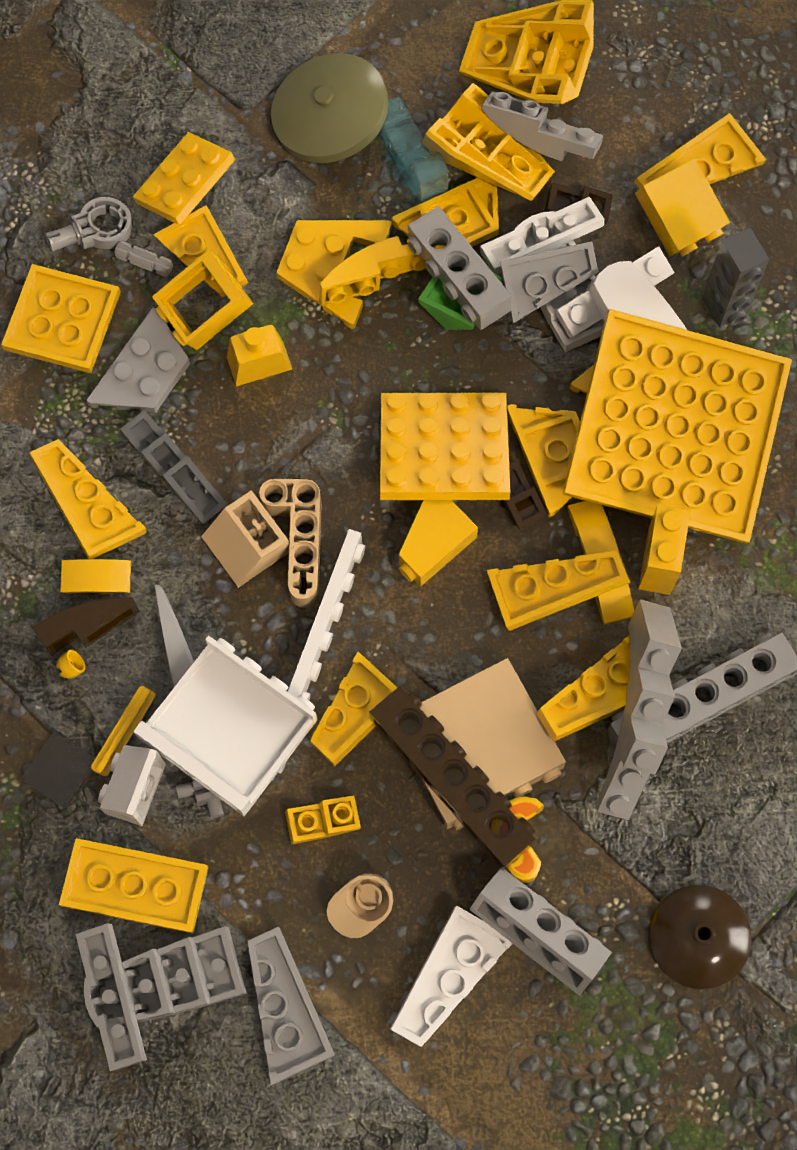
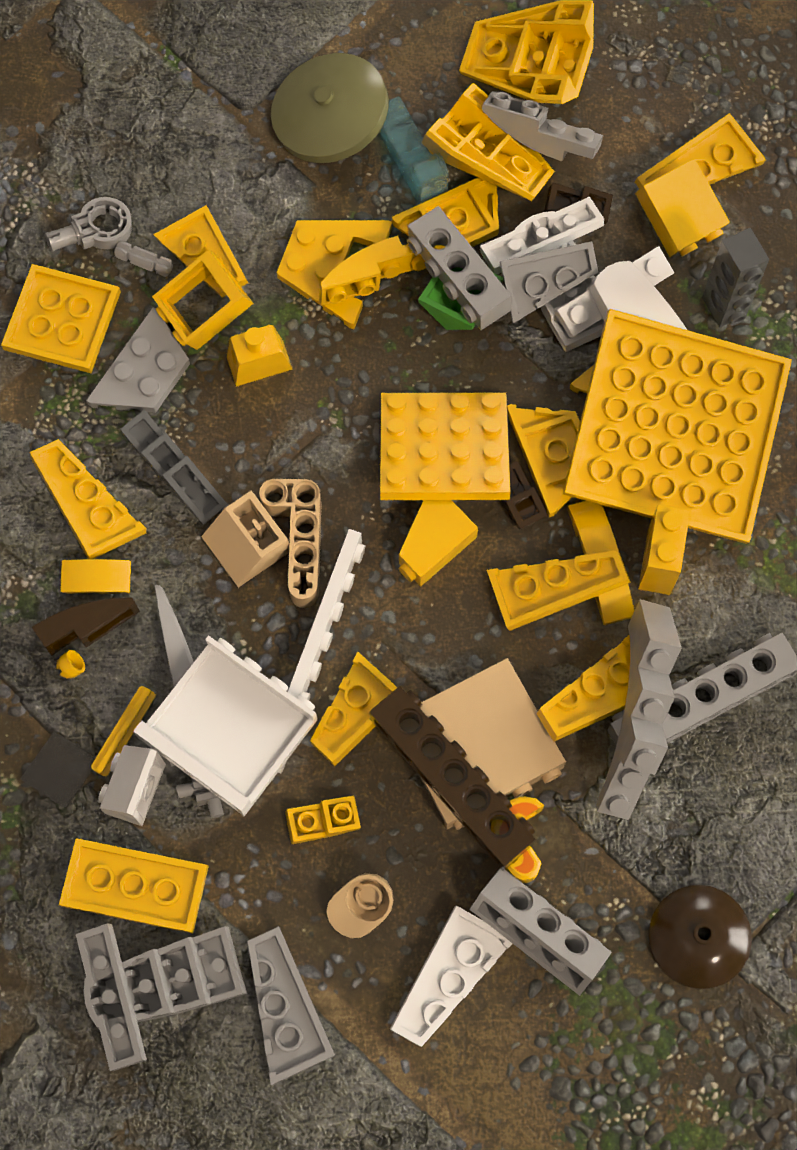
yellow plate [133,132,235,225] -> none

